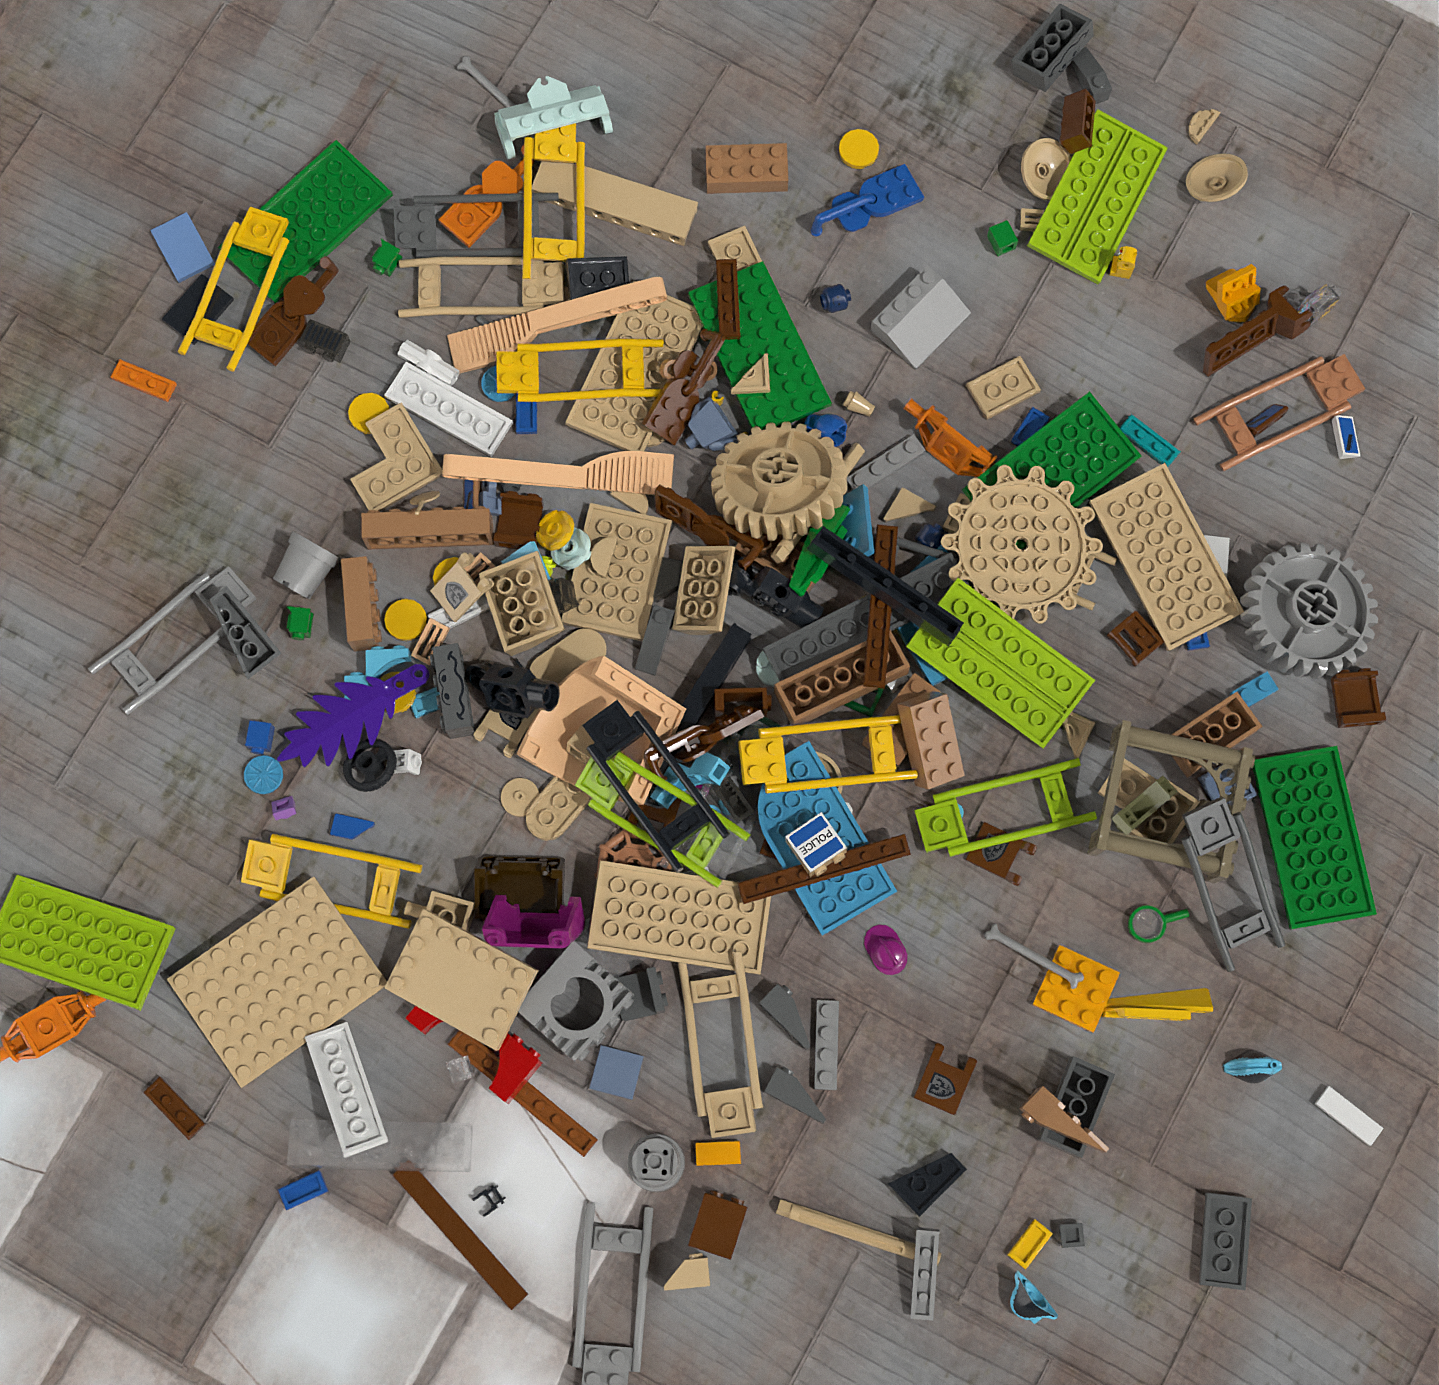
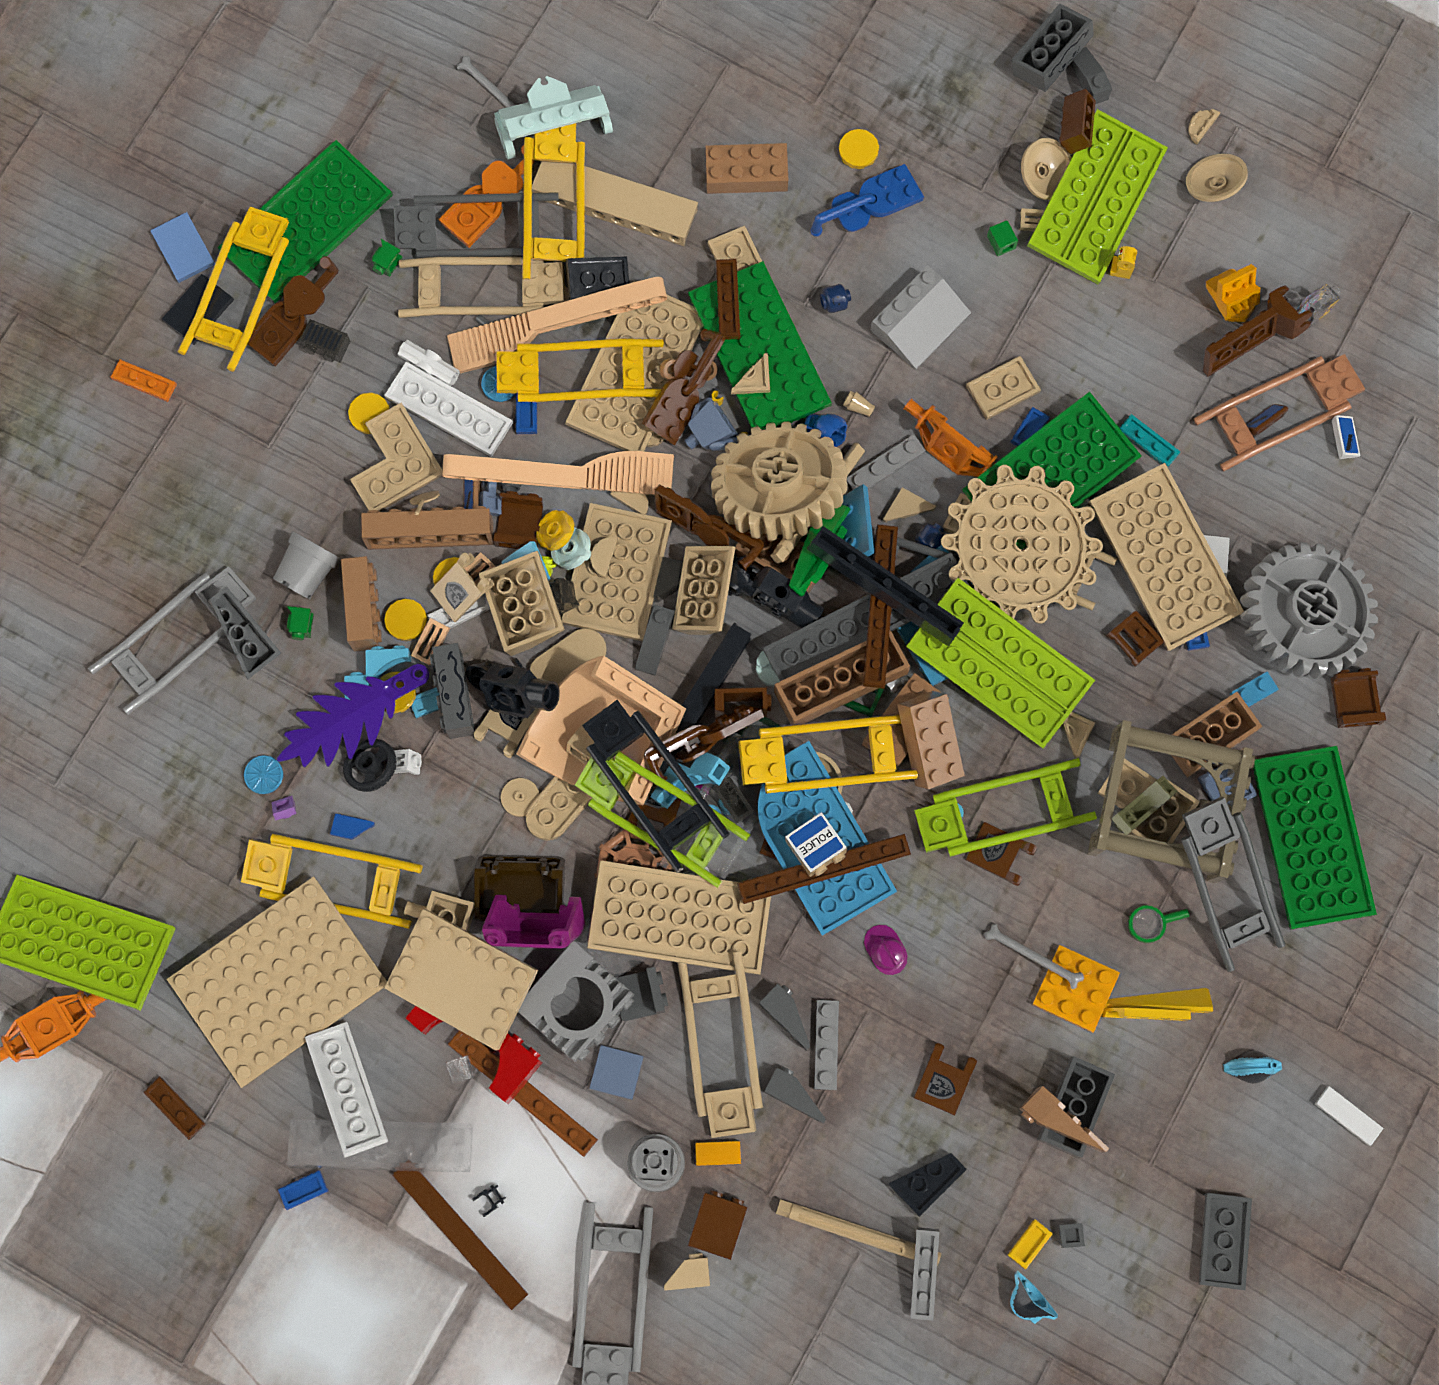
blue brick [245,721,275,755] -> none

